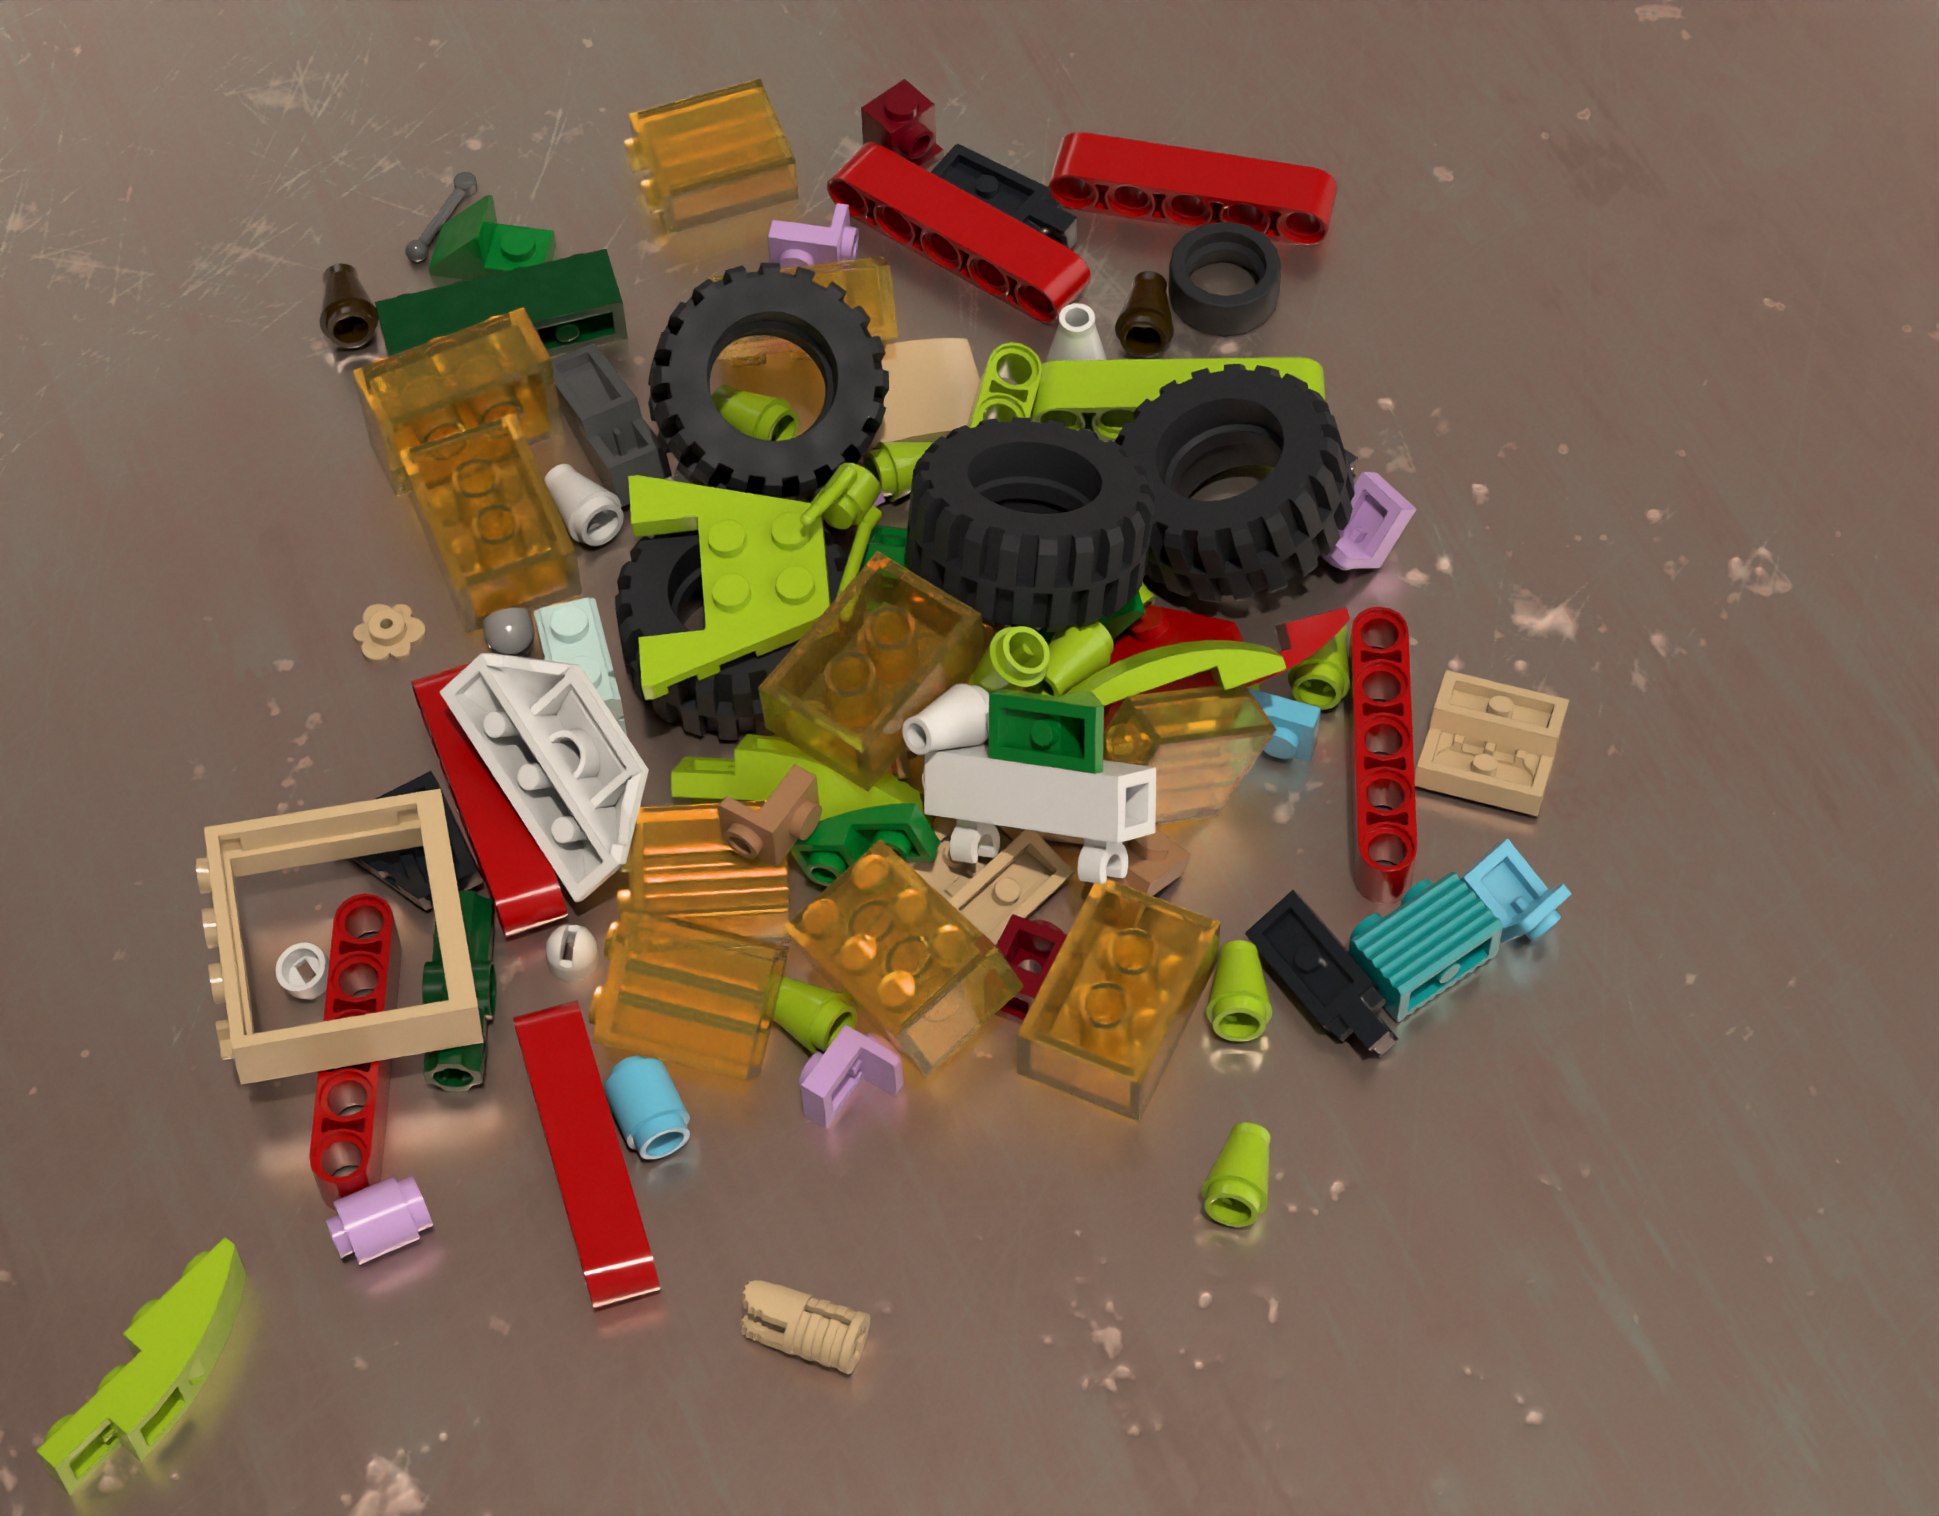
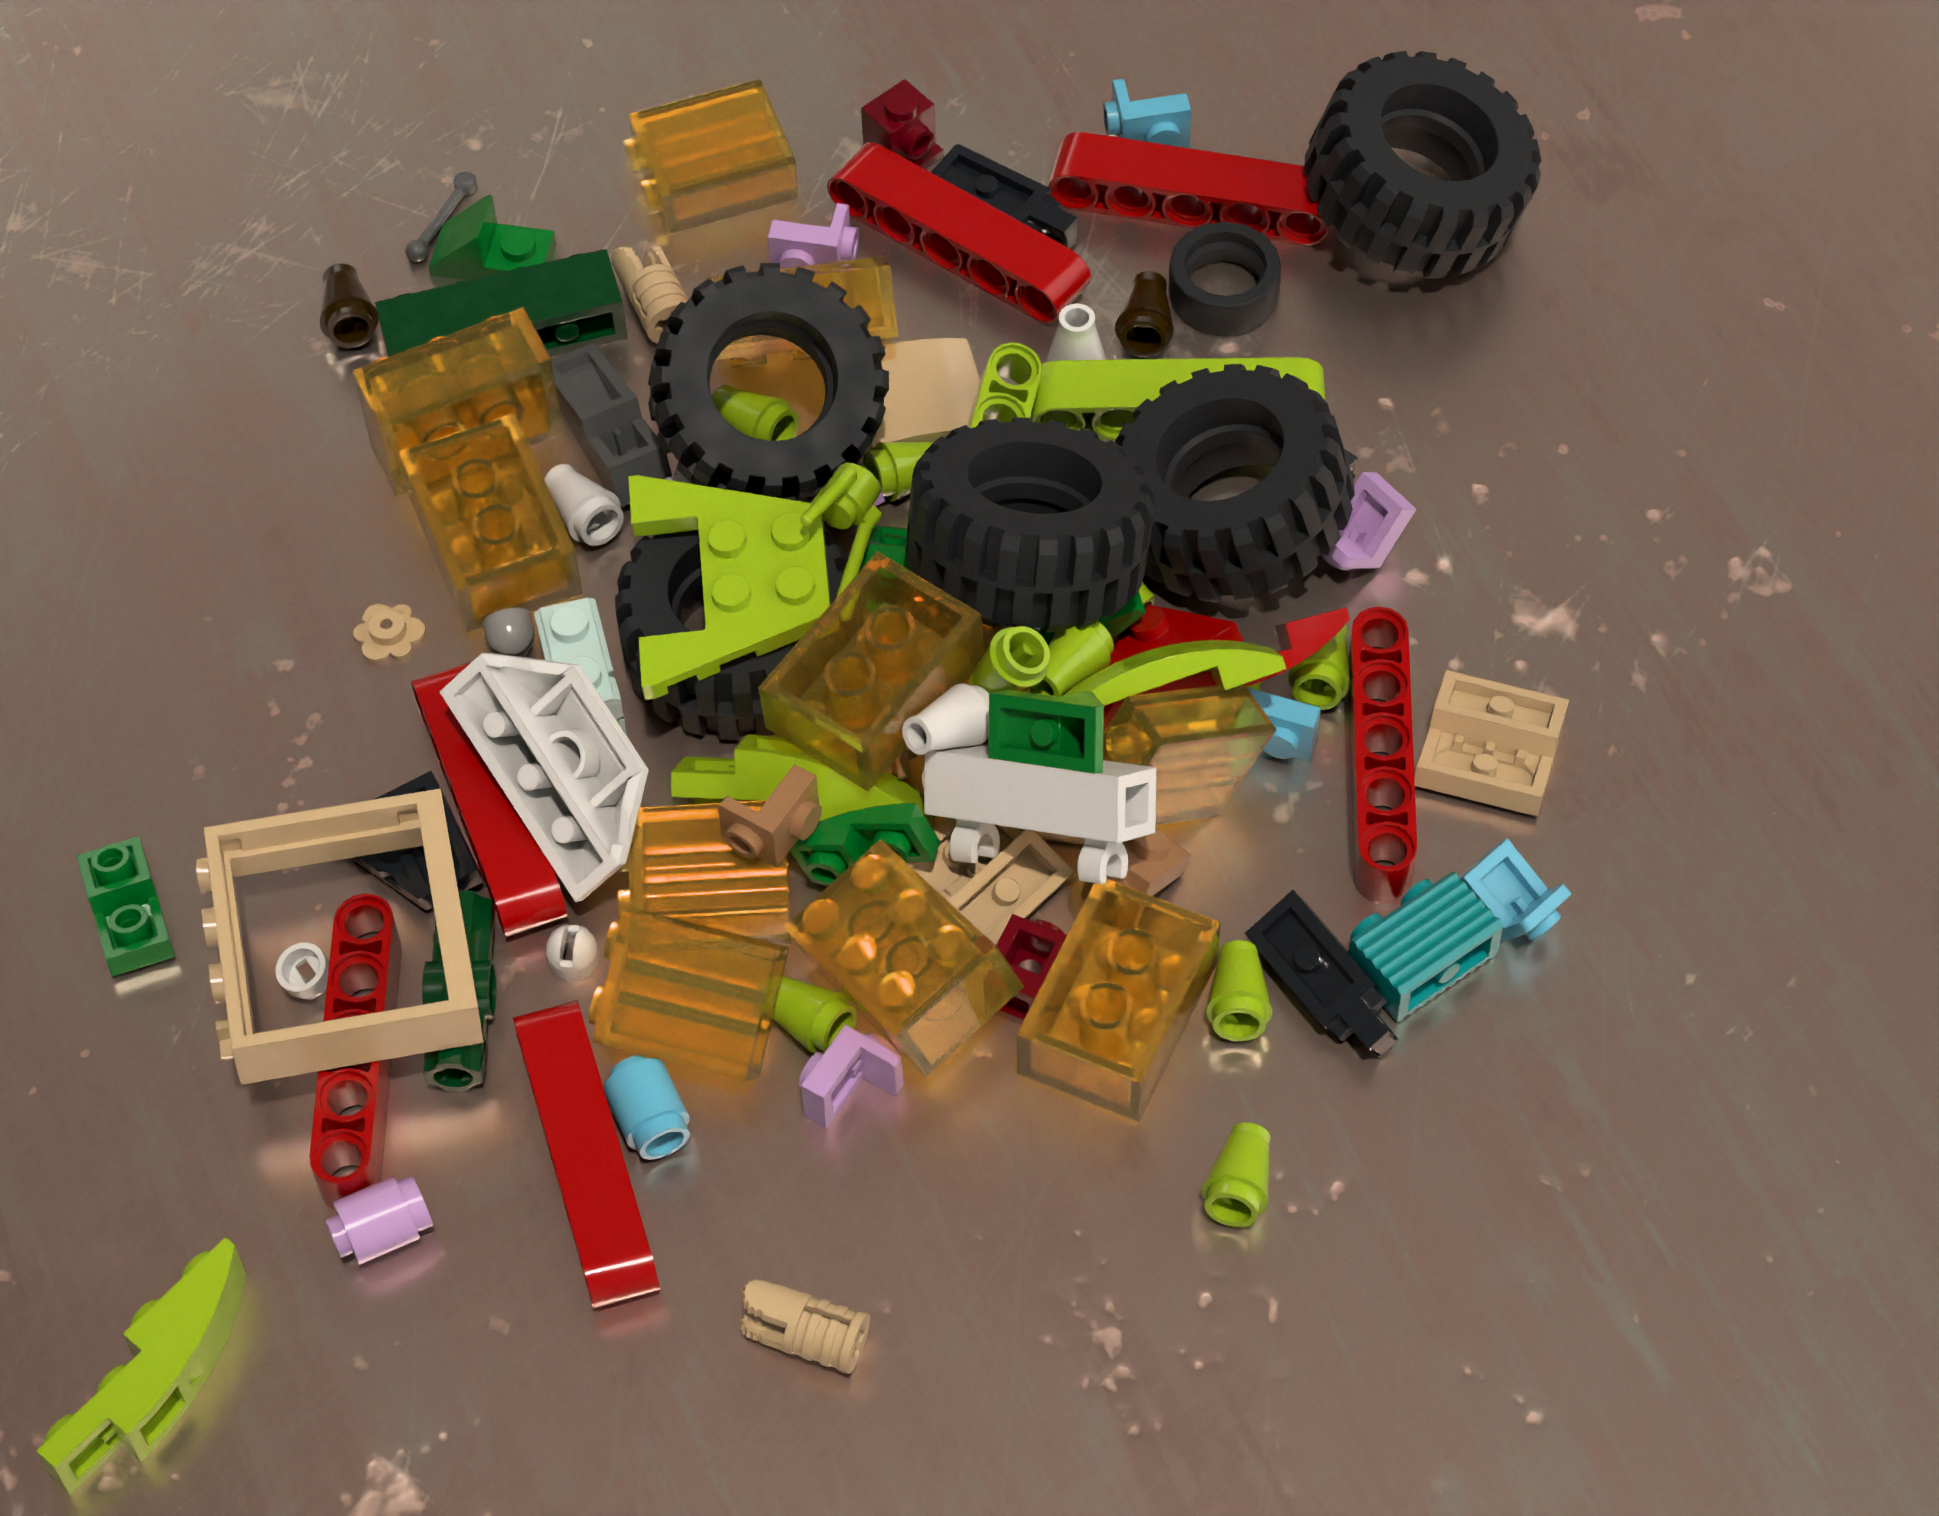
none -> green slope [76,836,175,977]
none -> tan hinge [610,246,689,343]
none -> medium azure bracket [1103,78,1191,148]
none -> black tyre [1304,51,1541,278]

